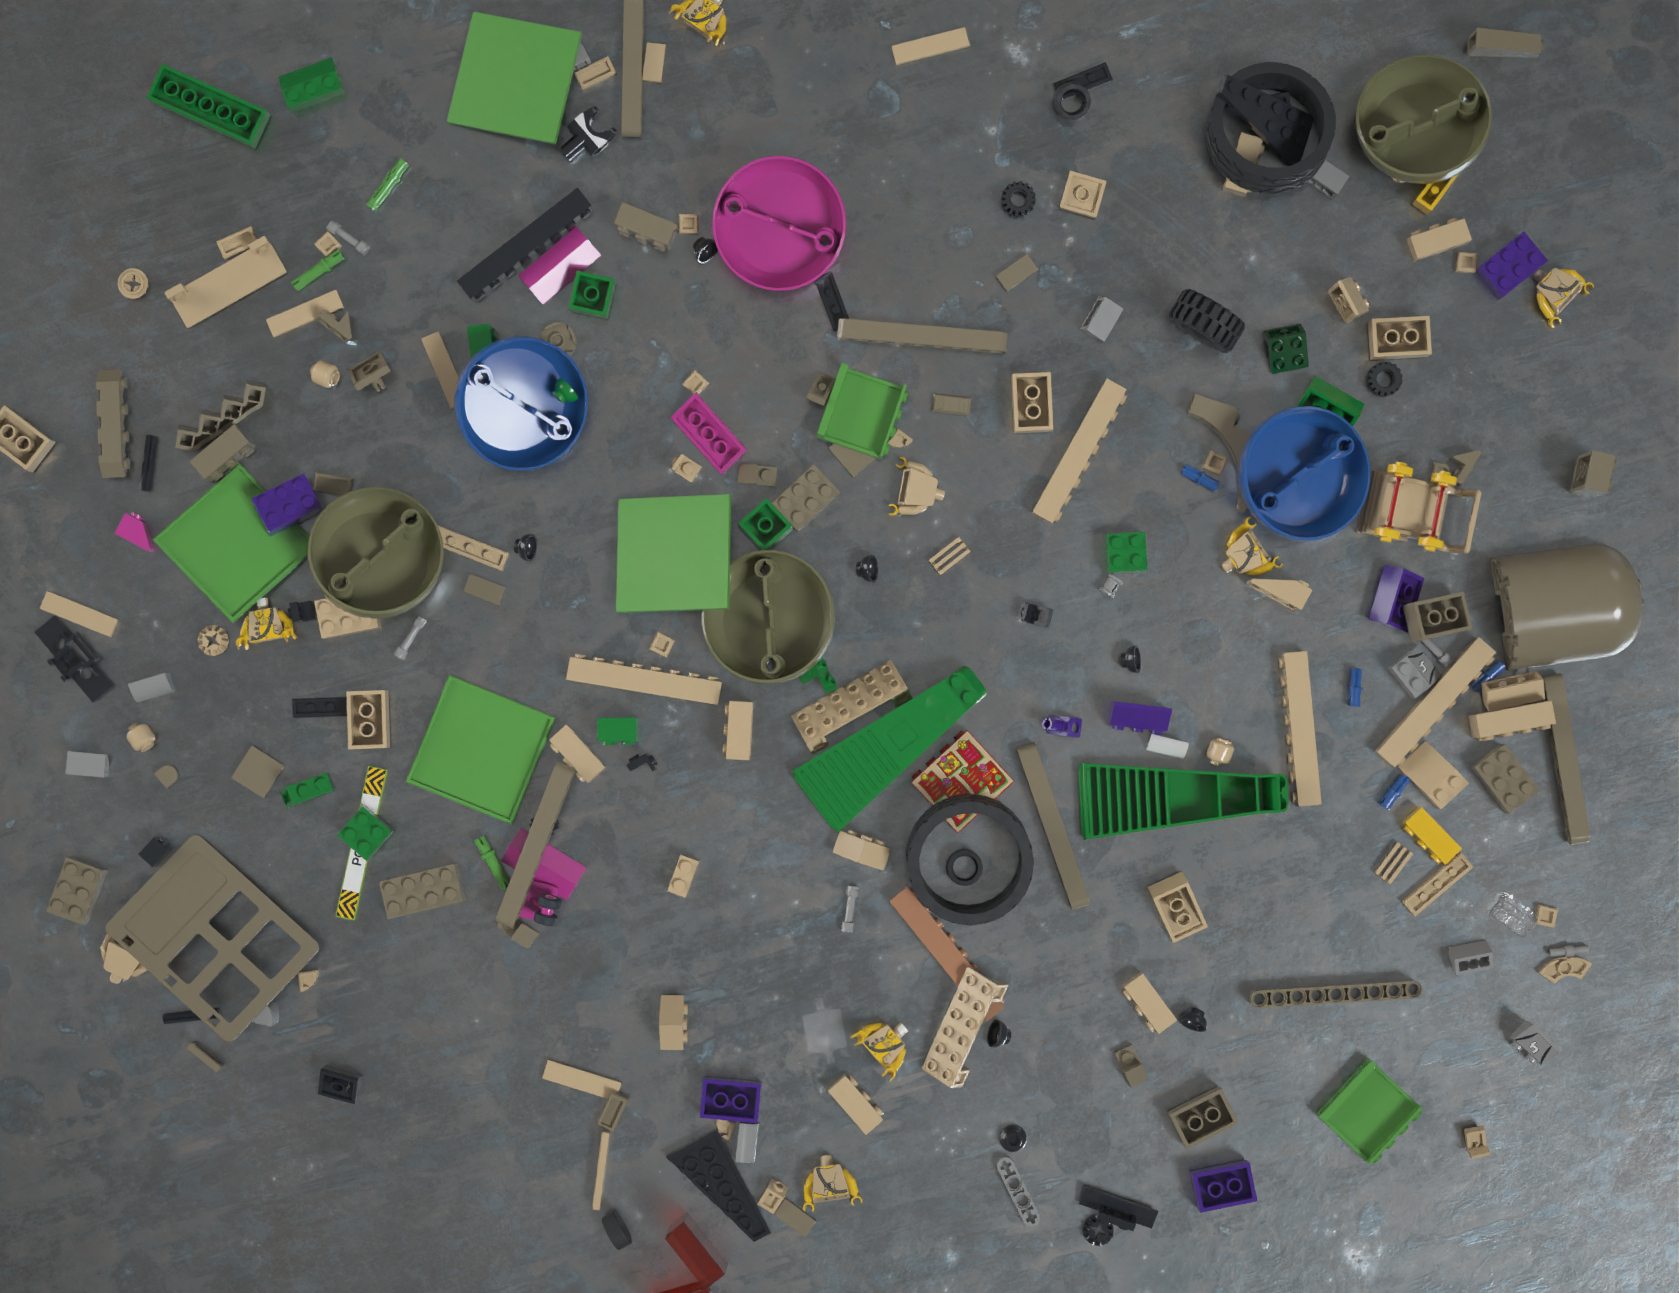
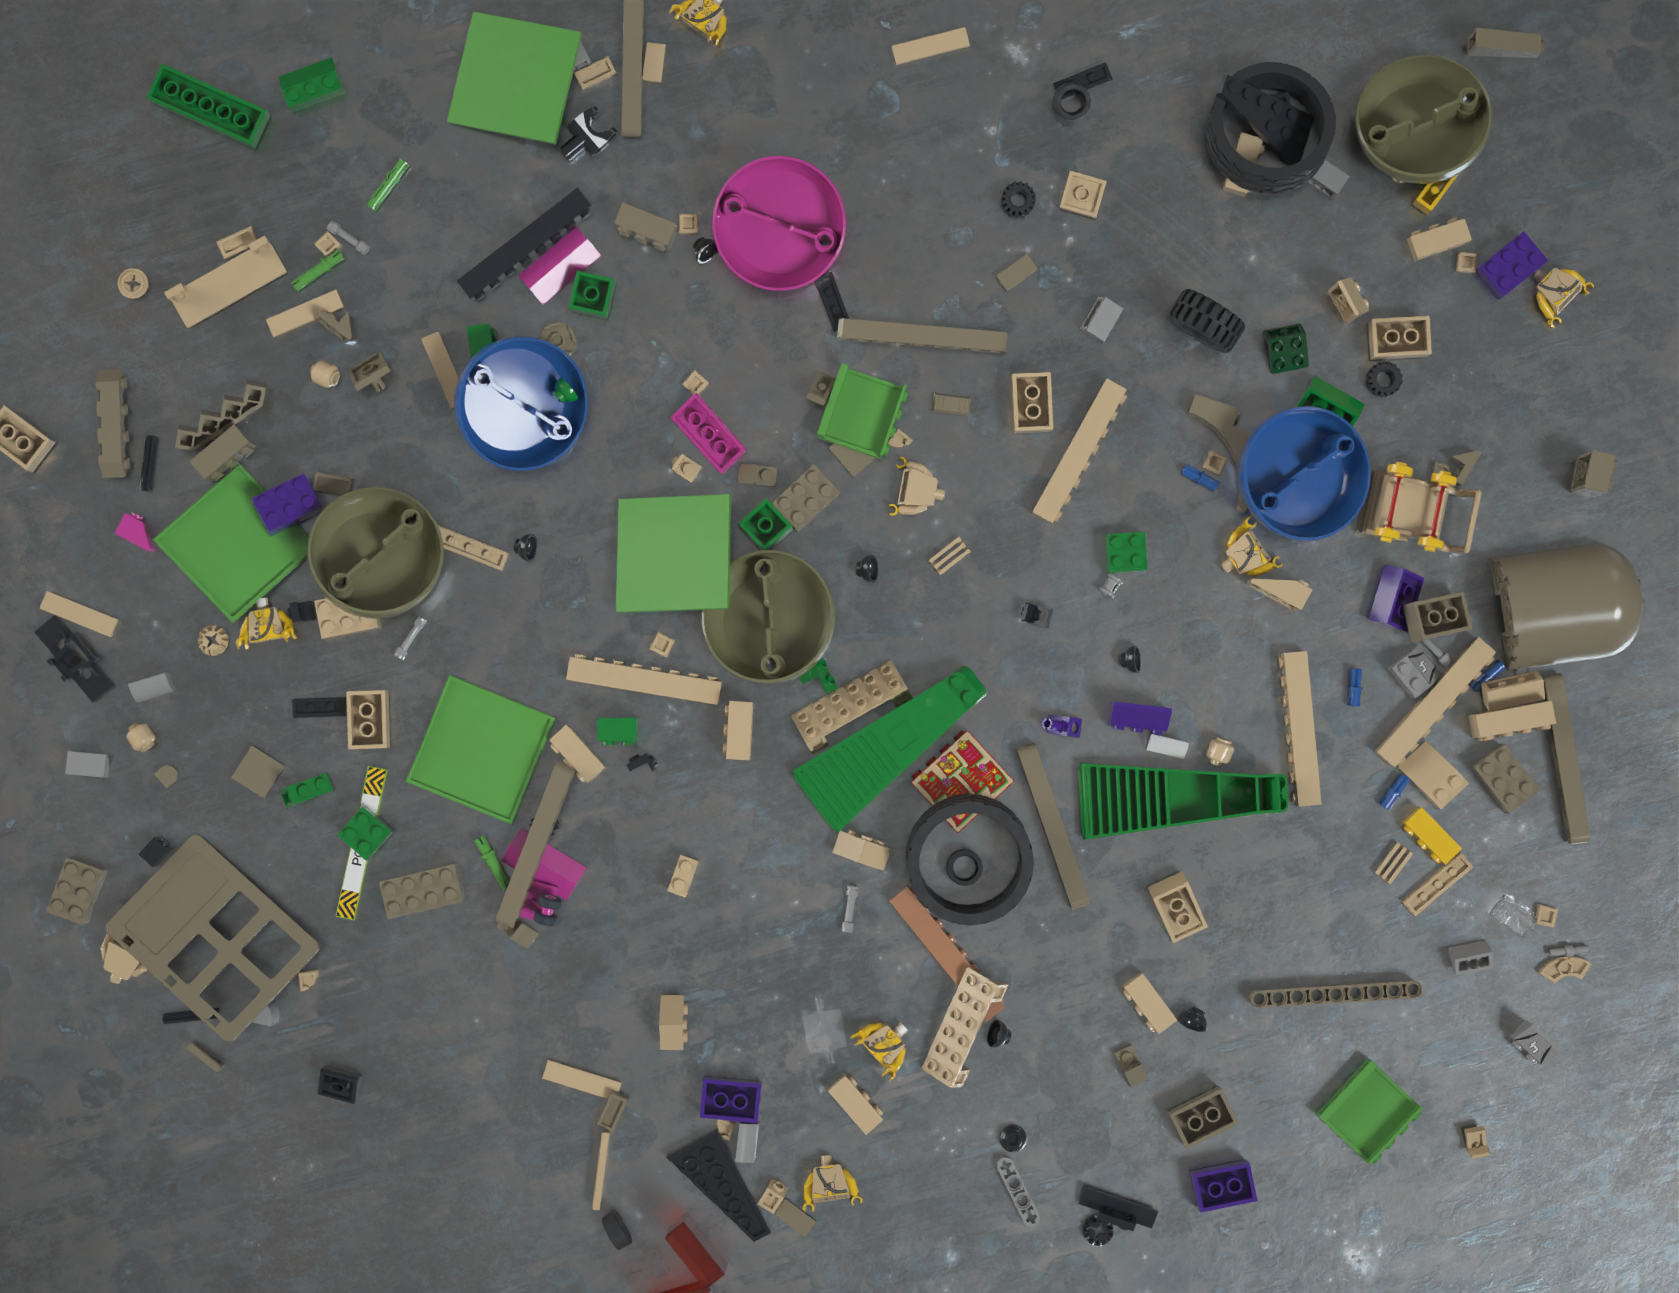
dark tan tile [463,574,506,605] -> none

